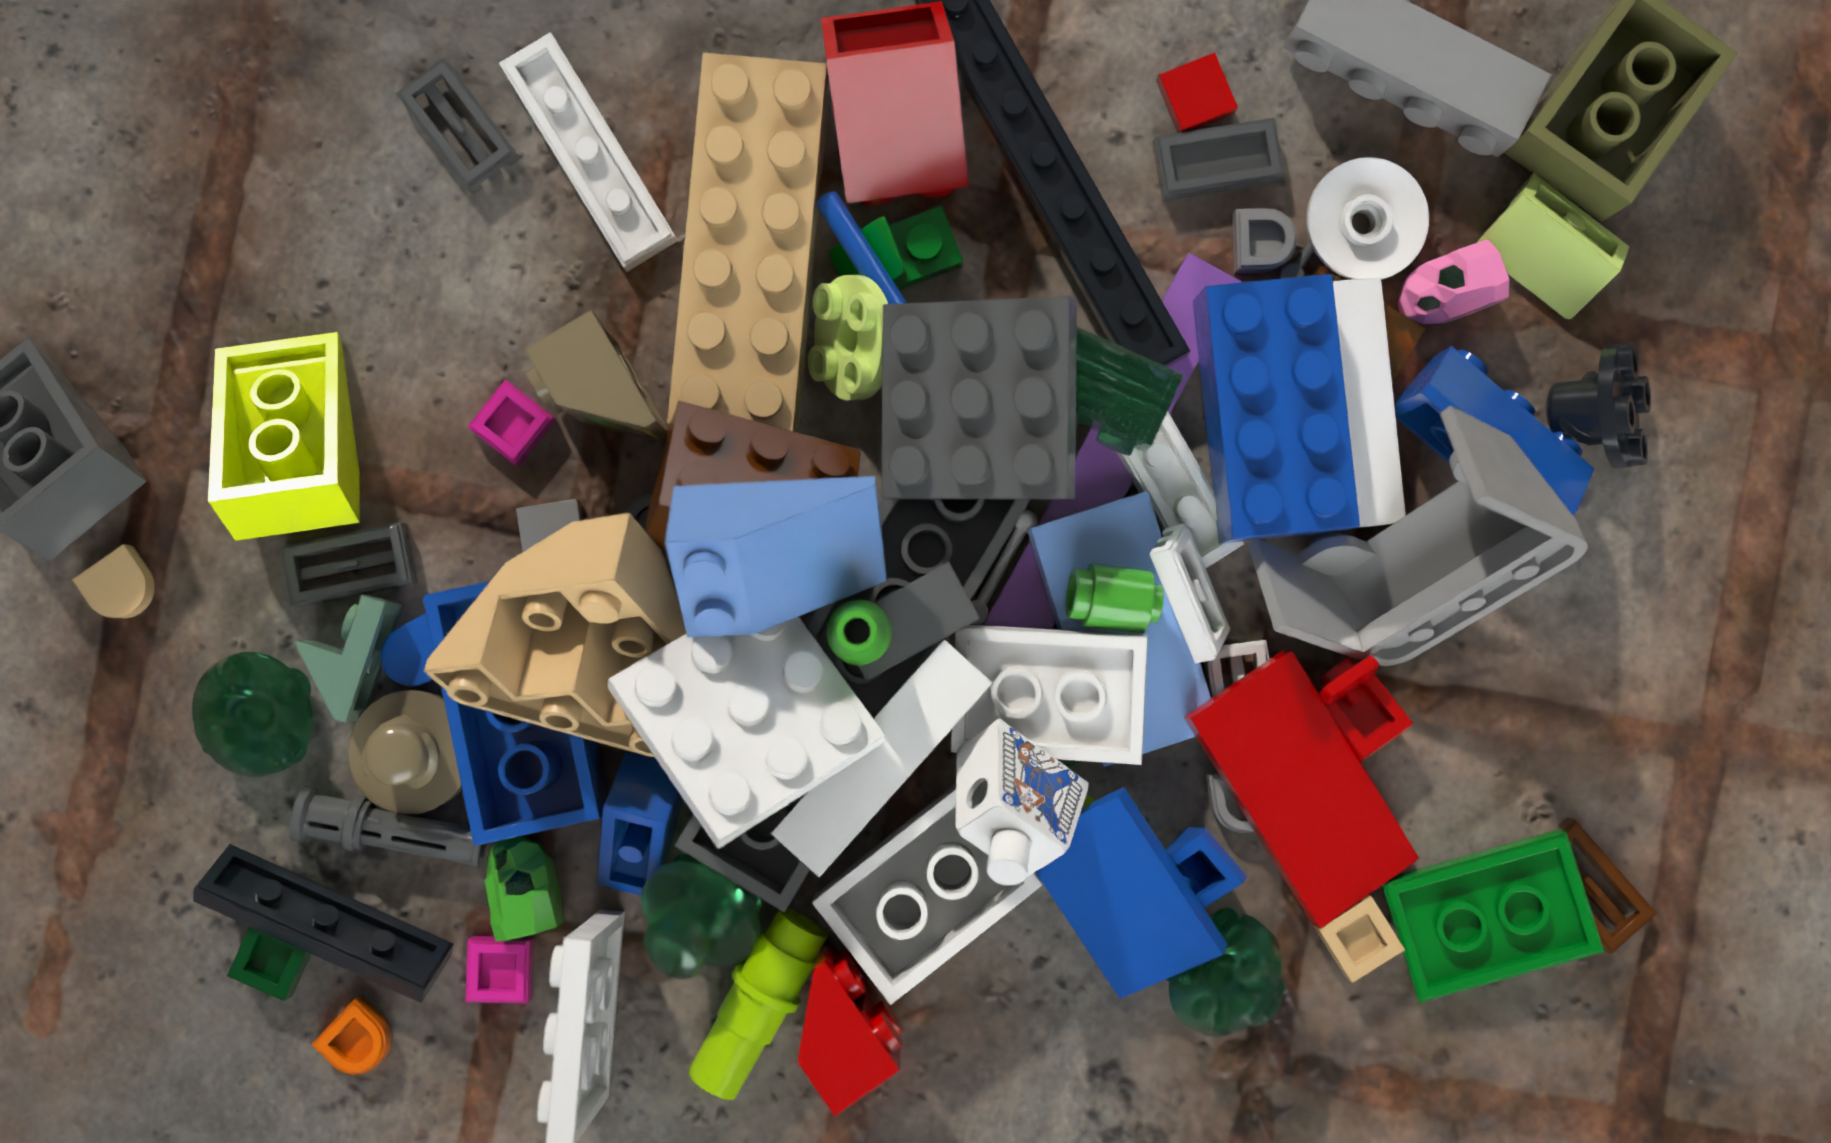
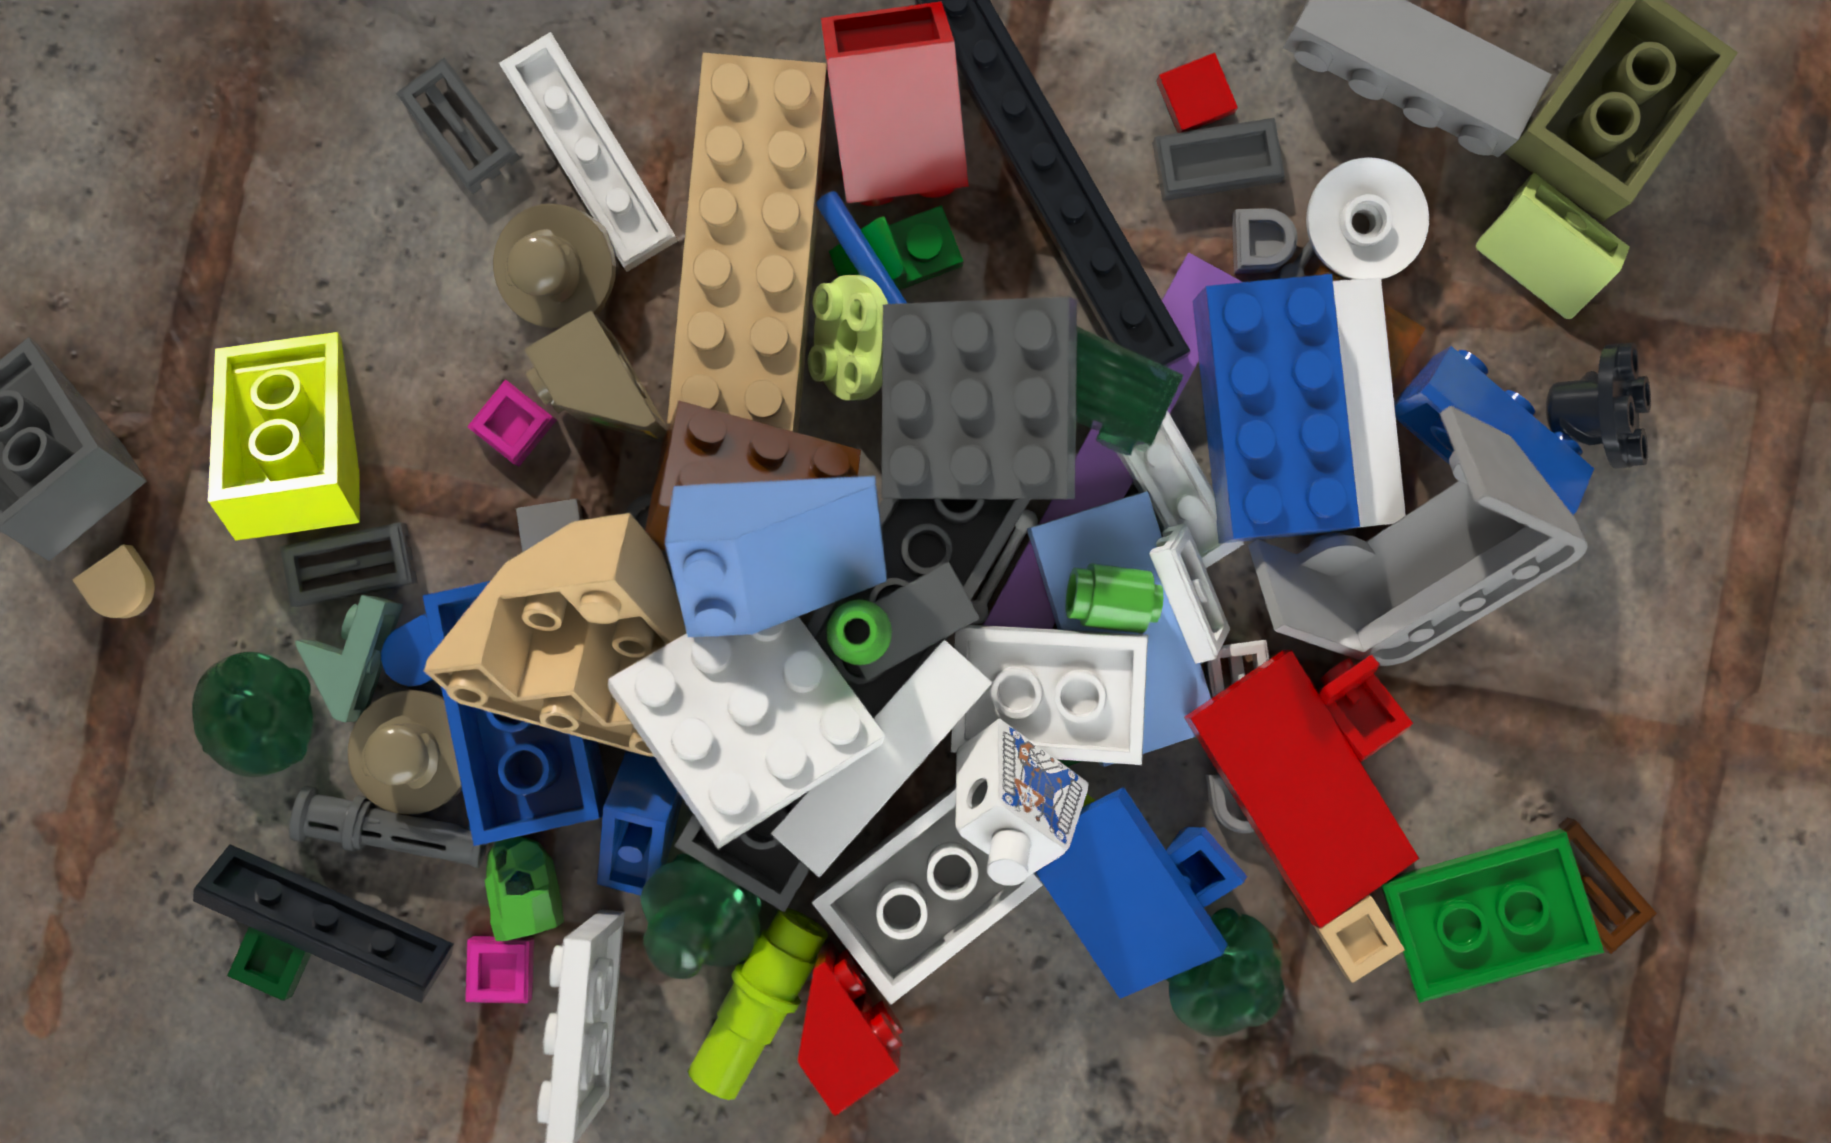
orange tile [311,995,392,1075] -> none
bright pink rock [1396,239,1509,324] -> none
none -> dark tan plate [493,203,616,328]

